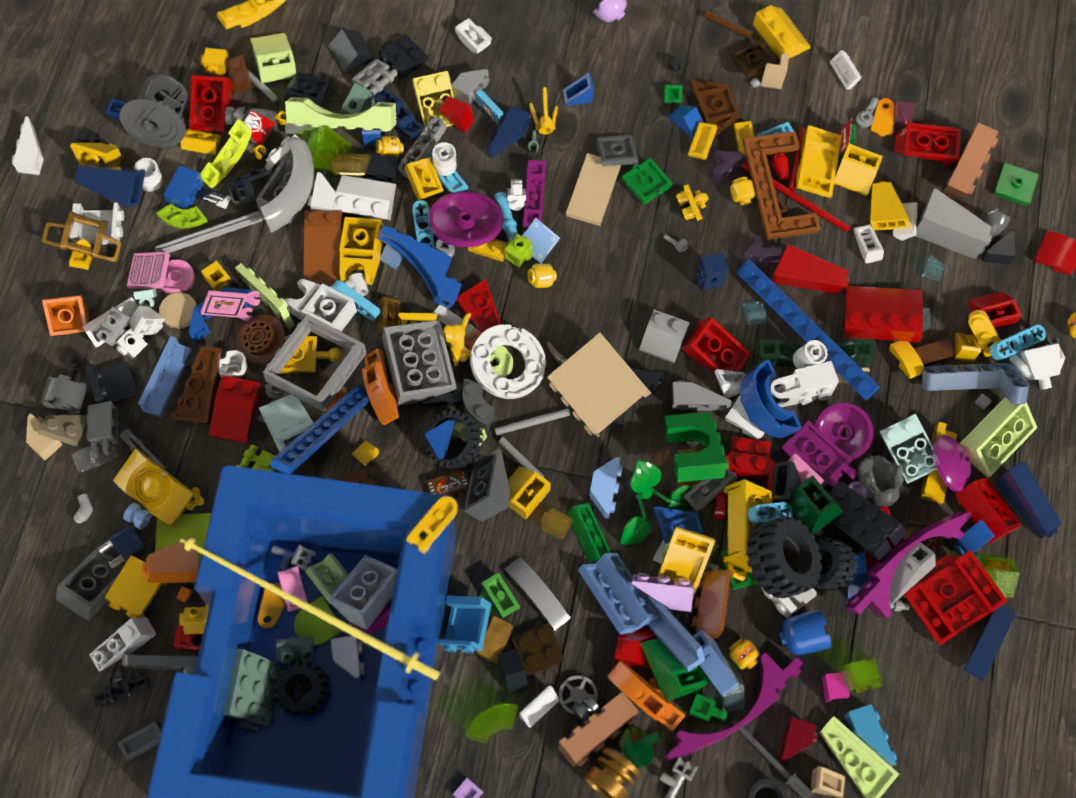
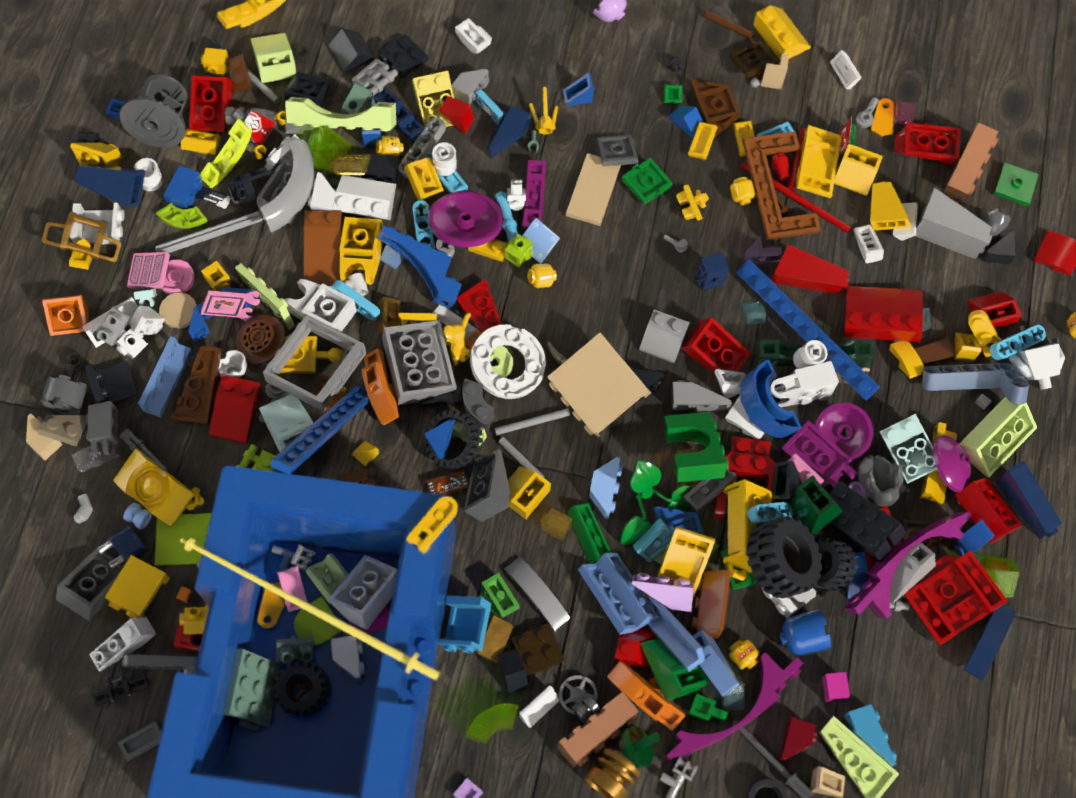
white slope [12,117,44,175] -> none
orange slope [142,537,199,583] -> none
clear purple slope [712,151,744,184] -> none
clear neon green brick [841,658,884,693] -> none
clear light blue slope [922,255,945,282] -> none
none -> medium azure slope [633,518,674,563]

